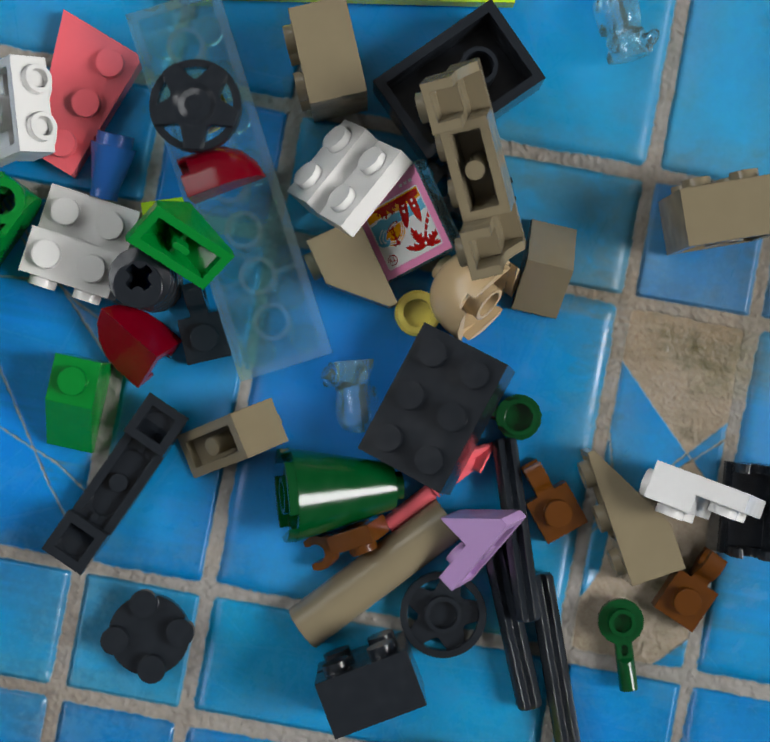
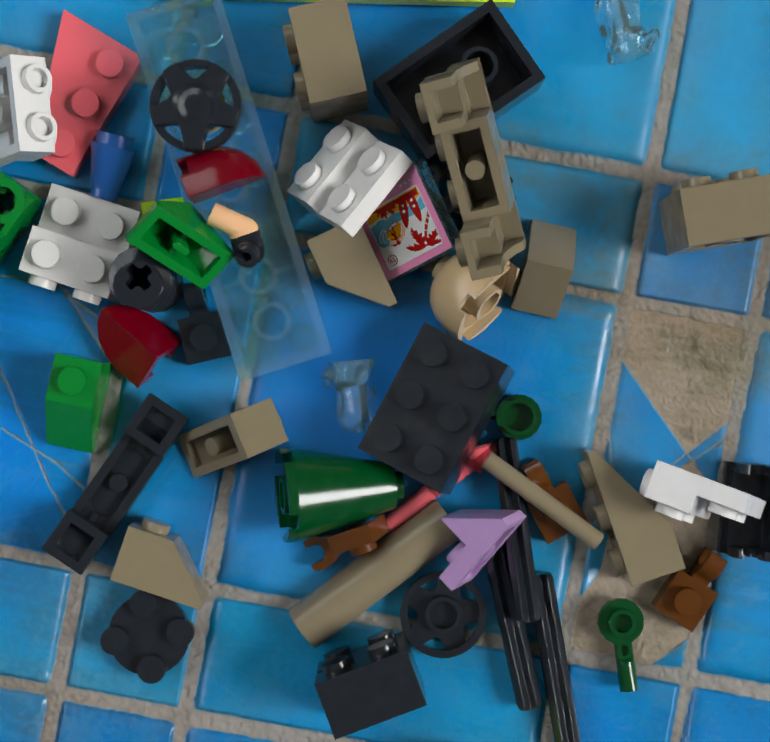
light yellow tile [394,290,439,337] -> none
none -> dark tan slope [110,517,209,610]
none -> arm [206,203,265,268]
none -> dark tan bar [480,451,604,549]

